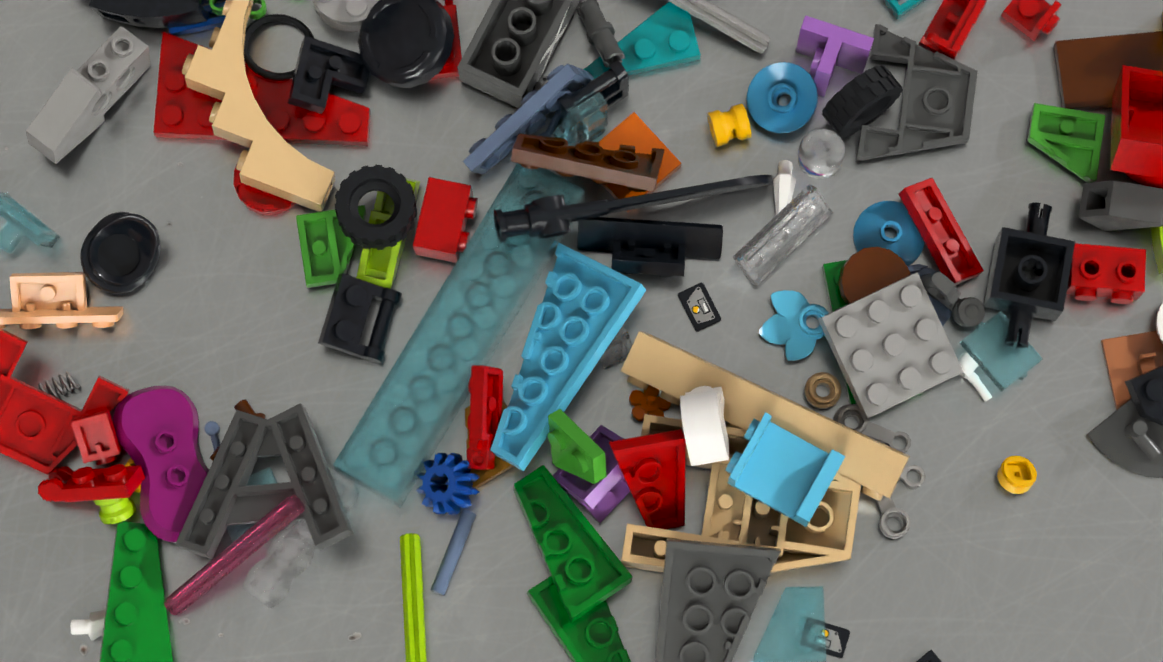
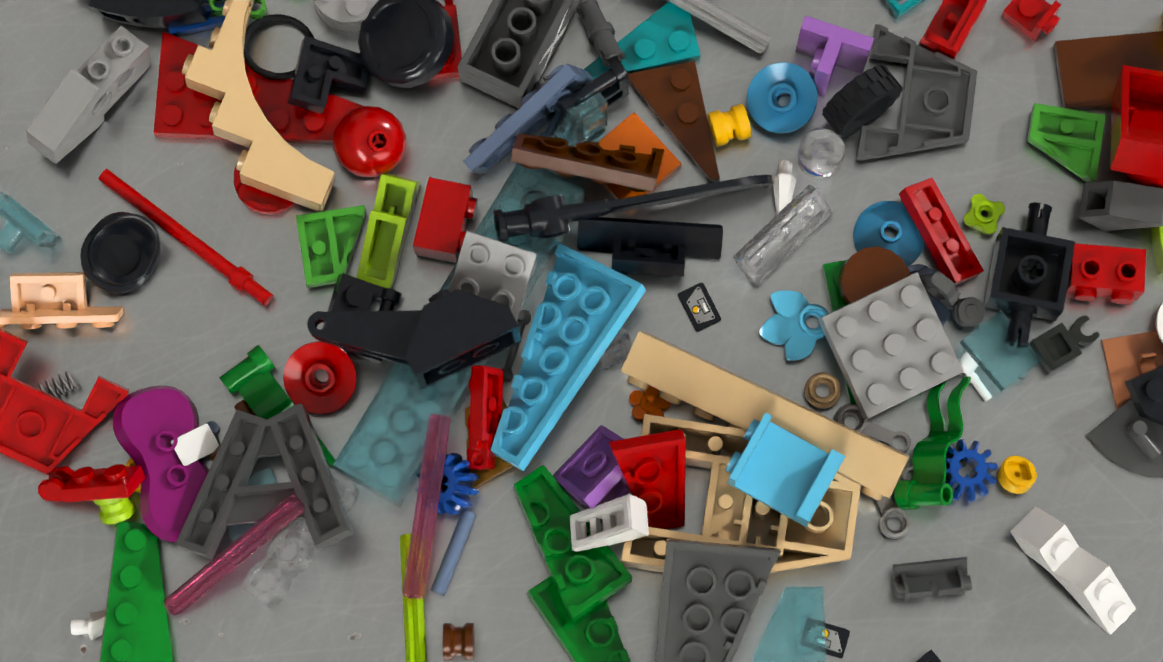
bracket [71,409,123,465] -> none
black tyre [335,165,417,250] -> none
bright green wing [547,409,607,484] -> none
white brick [680,386,730,466] -> none
none -> red bar [99,169,274,306]
none -> white sticker [171,424,220,466]
none -> green flag [219,344,337,467]
none -> red dish [283,341,357,414]
none -> black slope [307,289,521,390]
none -> red cylinder [333,106,406,177]
none -> clear pink axle [402,414,451,599]
none -> reddish brown wheel [443,623,475,661]
none -> light grey hinge [449,231,537,322]
none -> dark grey hinge [502,310,531,382]
none -> white slope [569,494,649,552]
none -> reddish brown wing [628,61,720,183]
none -> dark grey hinge [892,557,972,601]
none -> green flag [894,376,971,510]
none -> blue gear [945,439,998,503]
none -> lime plate [963,193,1005,235]
none -> white arch [1010,506,1136,635]
none -> pearl dark grey plate [1029,315,1100,374]

